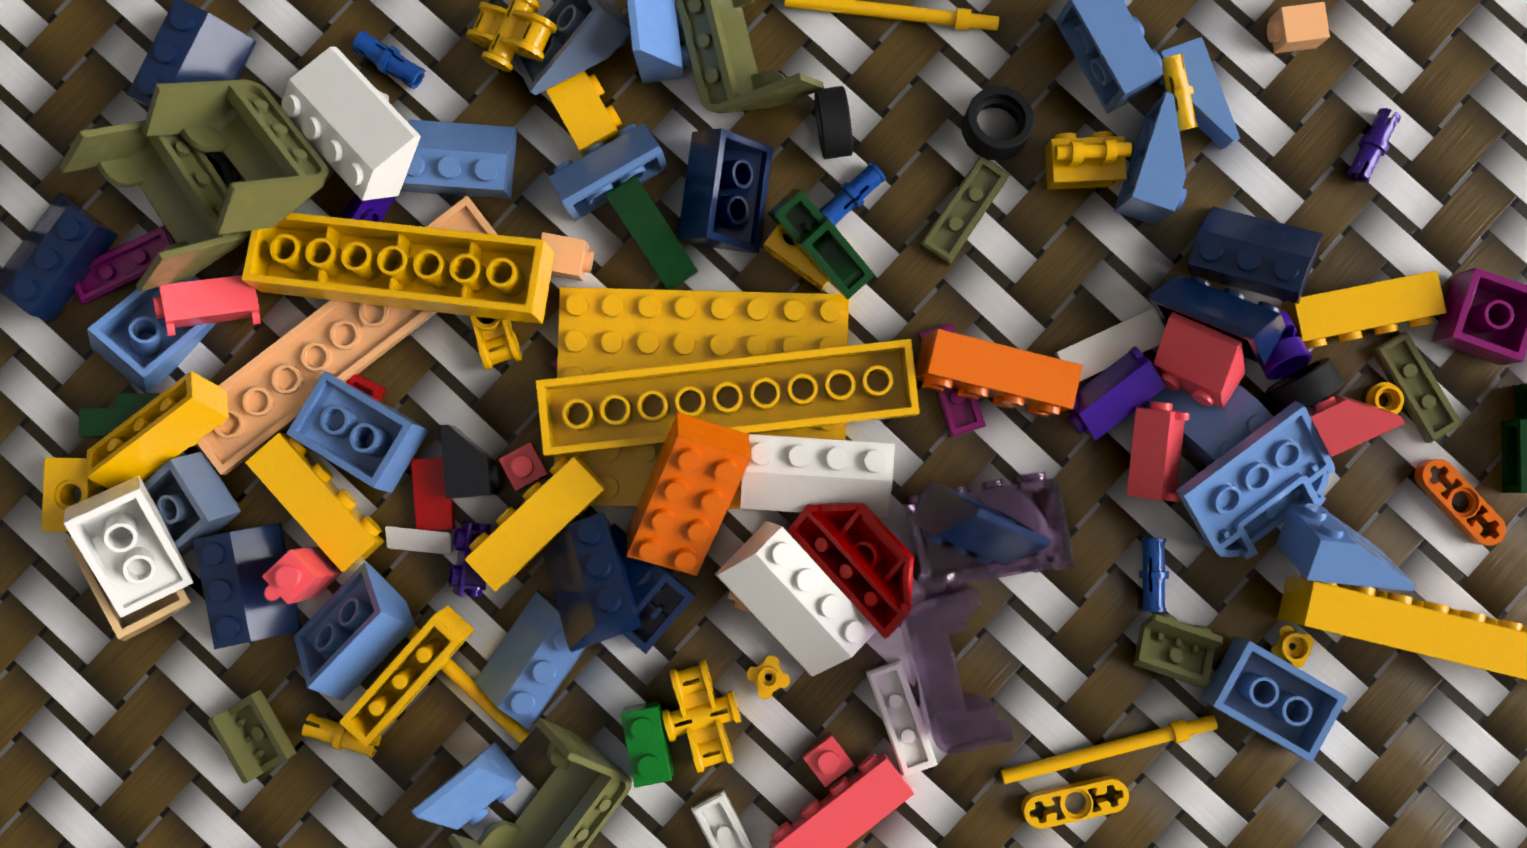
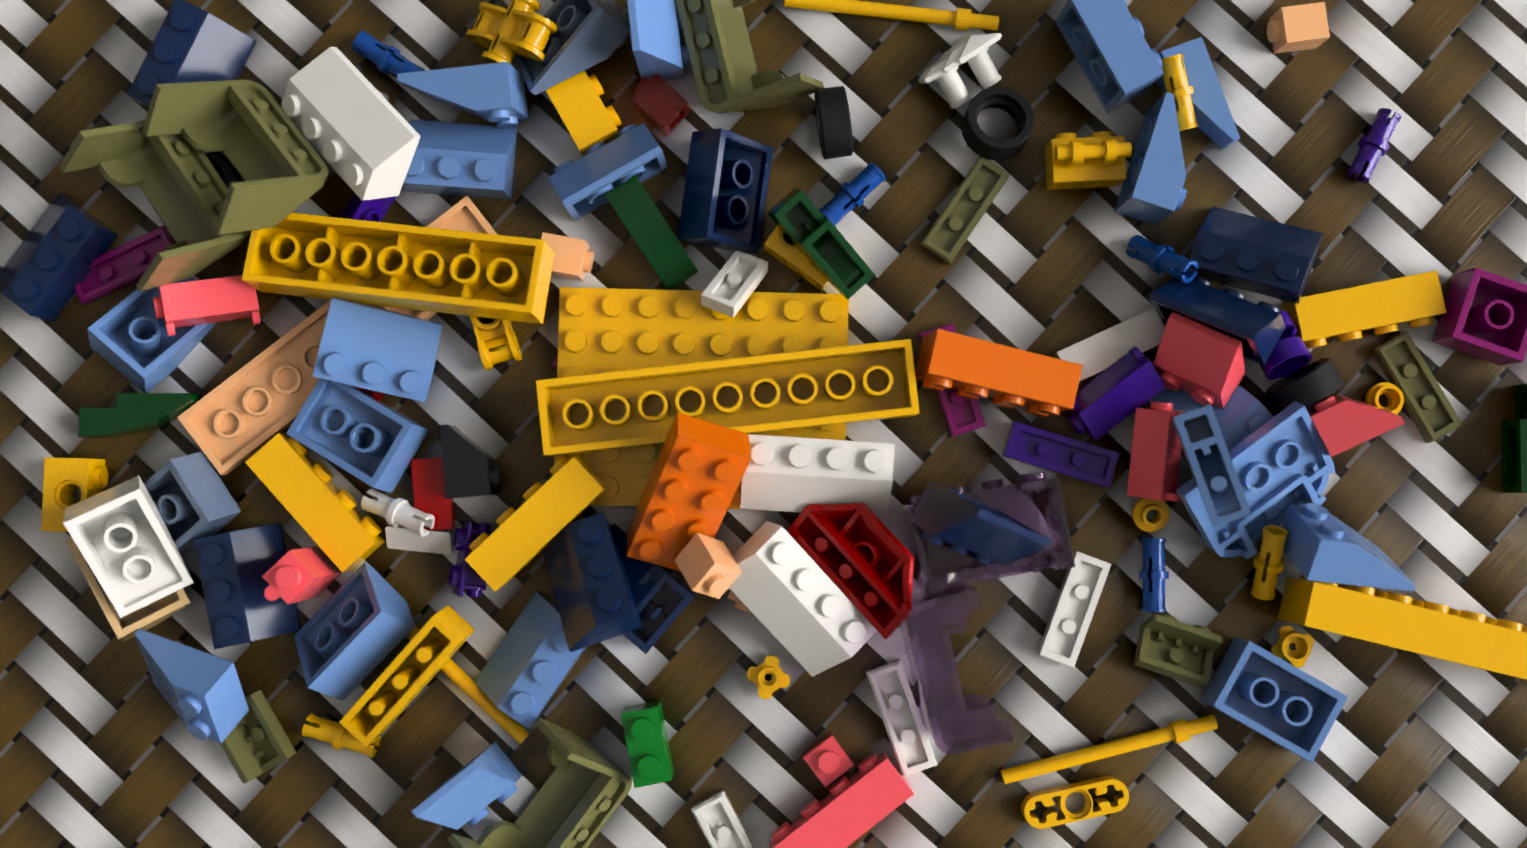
yellow brick [86,371,229,489] -> none
coral plate [498,442,549,491] -> none
yellow axle [662,660,742,773] -> none
orange beam [1414,459,1506,546] -> none
none -> medium blue slope [134,629,249,744]
none -> medium blue slope [312,297,443,403]
none -> white pin [361,489,435,537]
none -> medium blue slope [397,62,528,127]
none -> clear red brick [632,73,690,137]
none -> light nougat brick [675,533,742,599]
none -> white plate [701,250,768,318]
none -> white connector [918,33,1002,109]
none -> dark purple plate [1002,421,1120,488]
none -> white plate [1037,551,1111,668]
none -> blue pin [1126,235,1199,283]
none -> yellow plate [1132,498,1170,532]
none -> medium blue slope [1173,404,1252,527]
none -> yellow pin [1250,525,1288,601]

